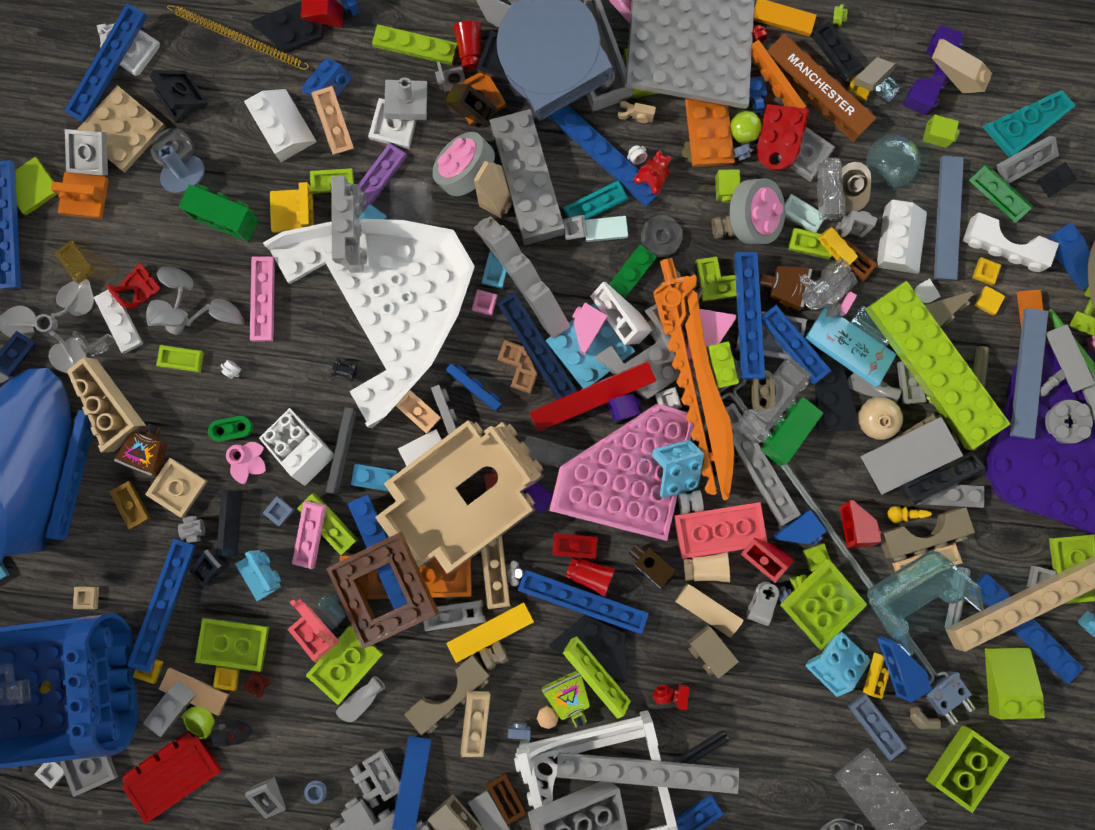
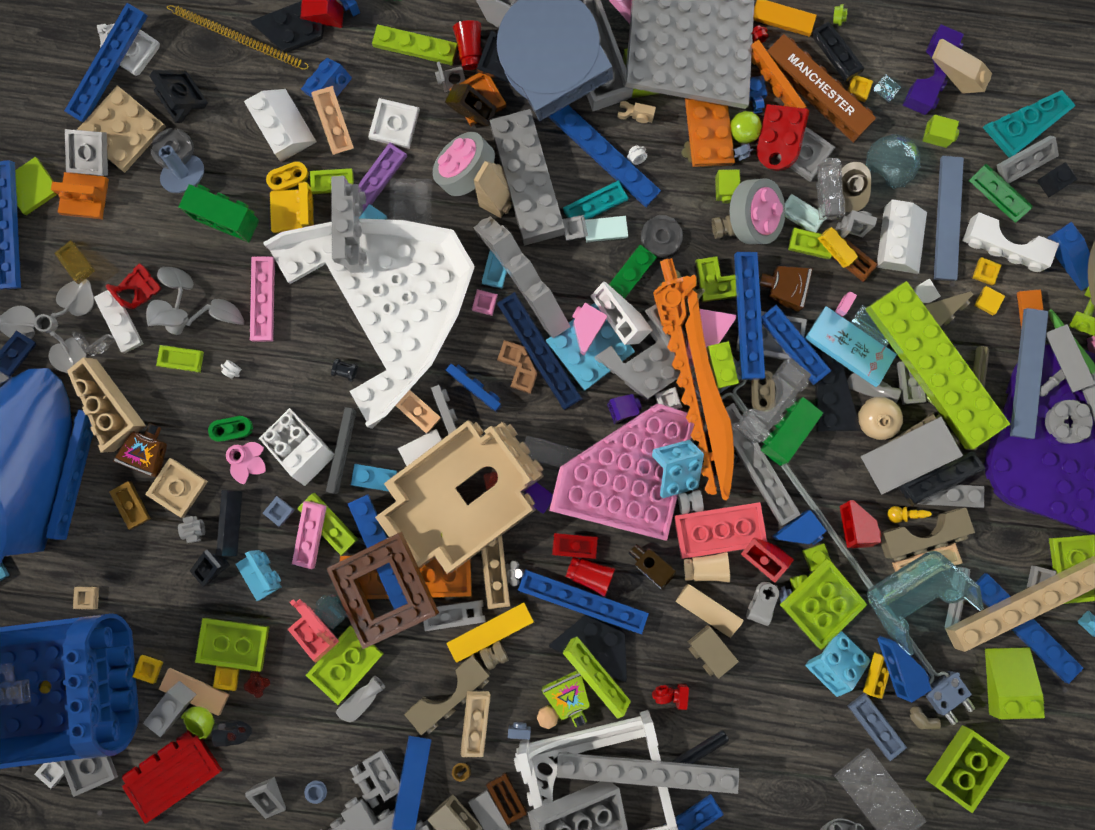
blue plate [127,539,197,673] -> none
light grey tile [384,77,427,120] -> none
red tile [529,361,657,432] -> none
red animal [633,151,671,195] -> none
clear piece [800,259,857,318] -> none
dark tan tile [854,57,895,91] -> none
none -> yellow plate [266,162,309,191]
none -> pearl gold hinge [452,763,471,782]

